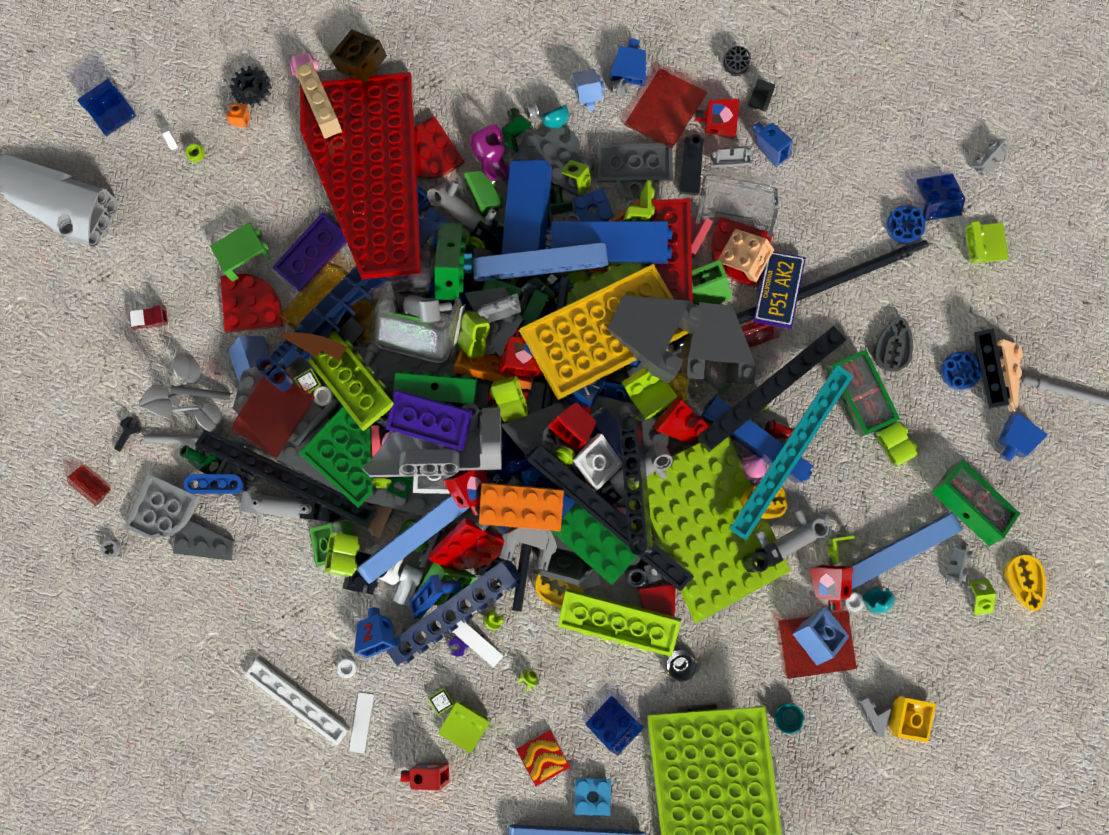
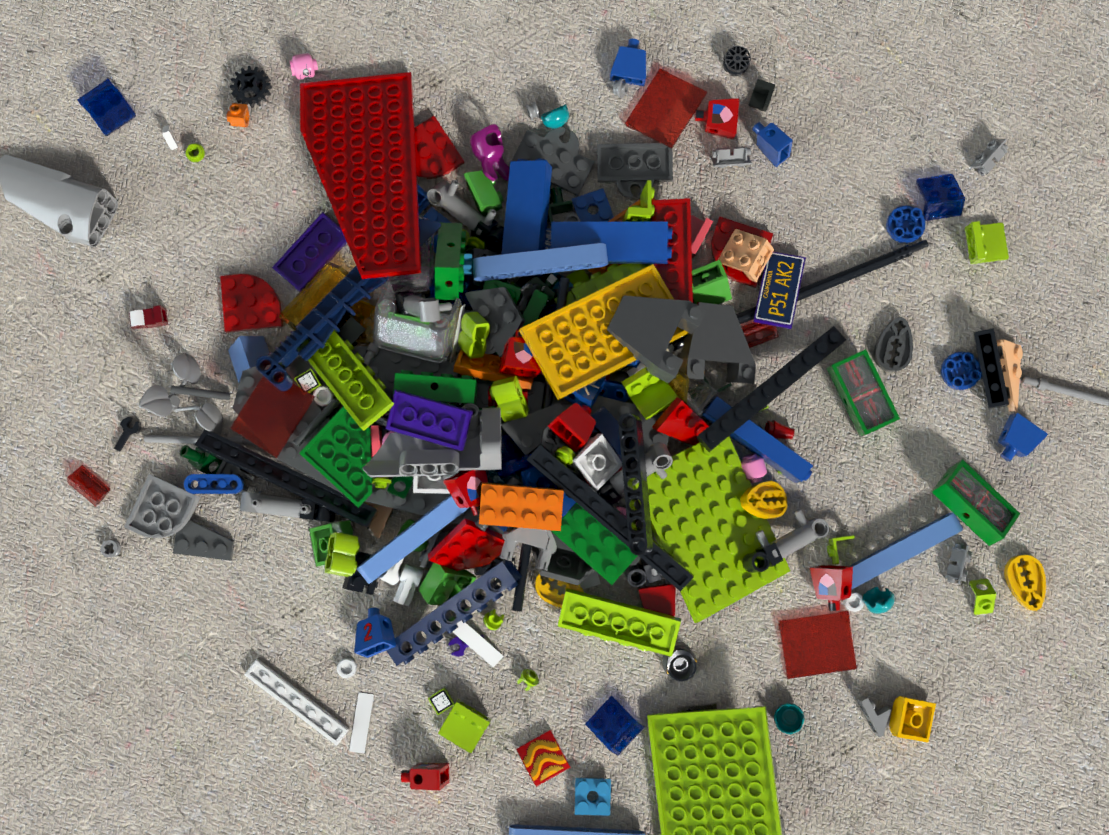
bright green panel [210,223,271,282] -> none
reddish brown slope [281,332,348,361] -> none
tan arch [294,61,342,139] -> none
dark brown piece [329,29,387,83] -> none
blue piece [409,574,461,619] -> none
light grey hinge [478,294,521,323] -> none
dark green bracket [501,108,532,152] -> none
lime bracket [561,160,591,196] -> none
medium blue brick [572,69,605,111] -> none
black piece [680,134,704,195] -> none
clear windscreen [696,174,779,237] -> none
teal plate [729,365,853,540] -> none
medium blue slope [793,606,849,665] -> none
lime brick [875,421,918,467] -> none

